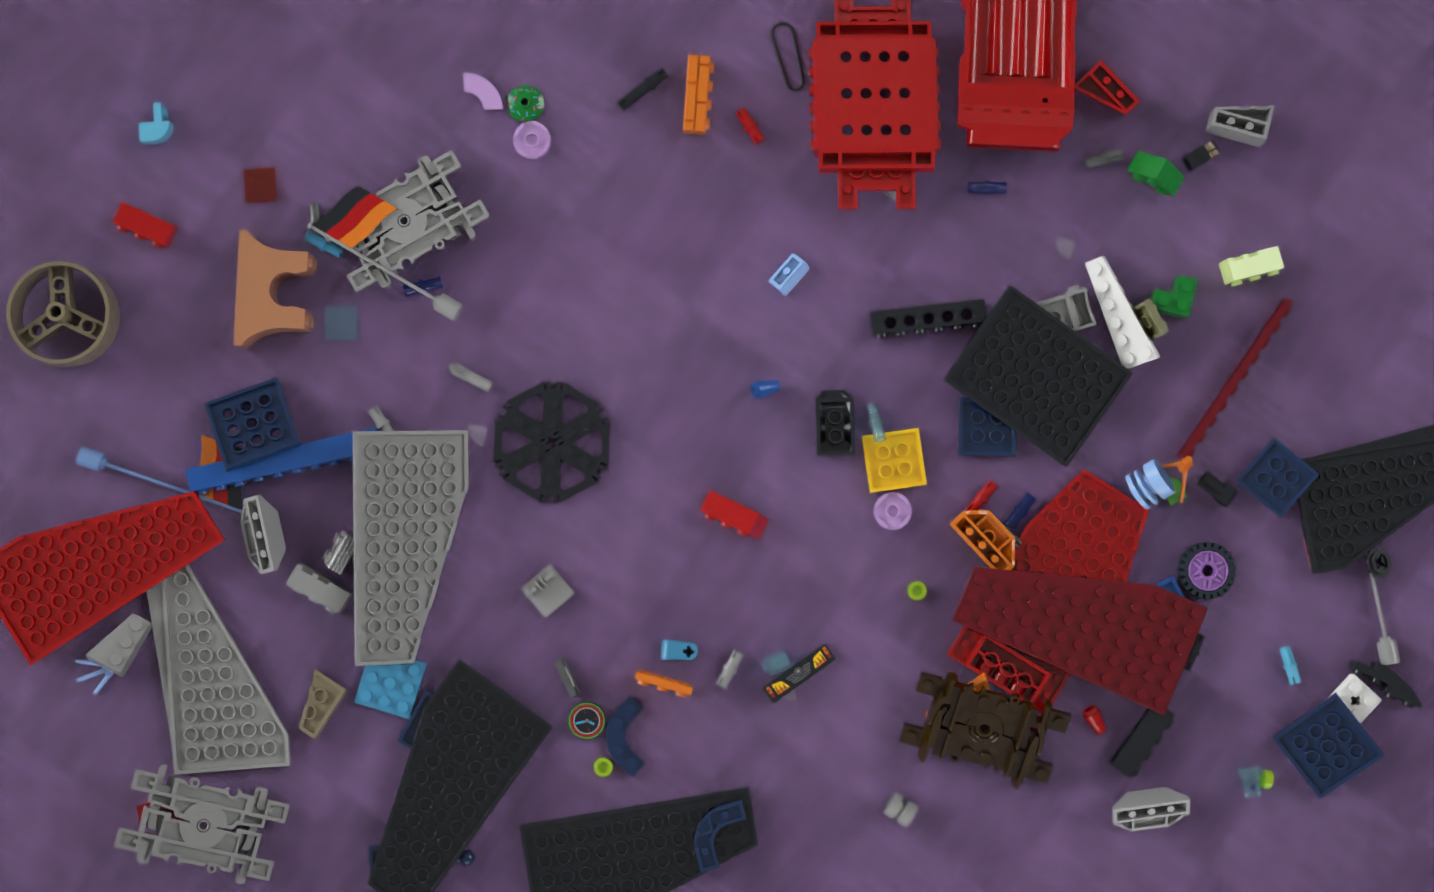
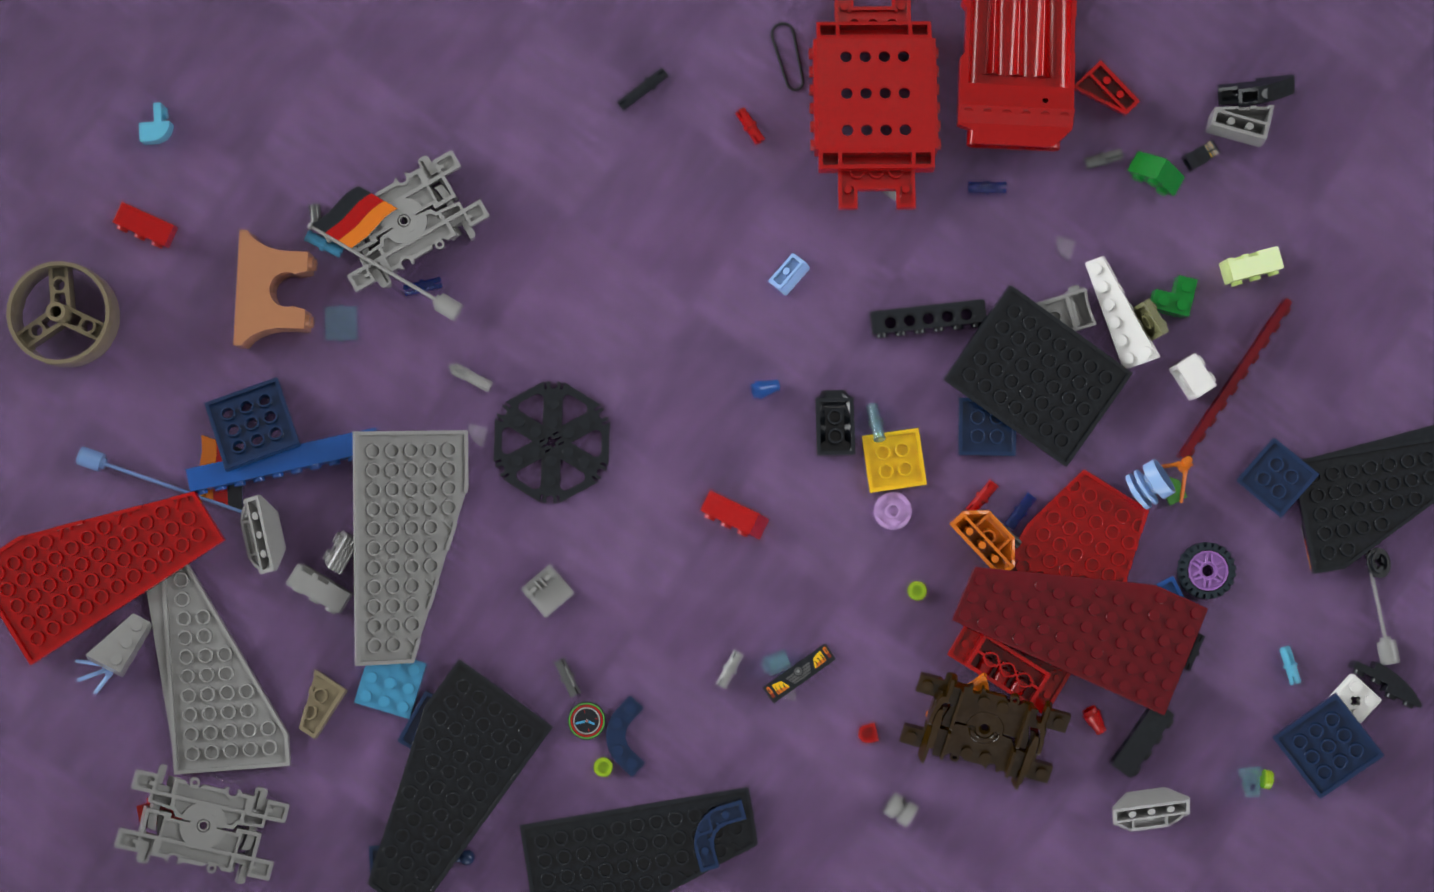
clear red piece [243,166,277,204] -> none
light grey pin [368,406,394,431] -> none
lavender tile [463,73,503,111] -> none
green dish [507,85,545,123] -> none
lavender tile [513,121,551,159] -> none
orange plate [634,668,693,698] -> none
dark azure piece [661,639,698,660] -> none
orange brick [683,54,715,135] -> none
black piece [1197,471,1238,508] -> none
none -> red tile [858,722,879,744]
none -> white brick [1169,353,1217,401]
none -> black slope [1217,74,1295,107]

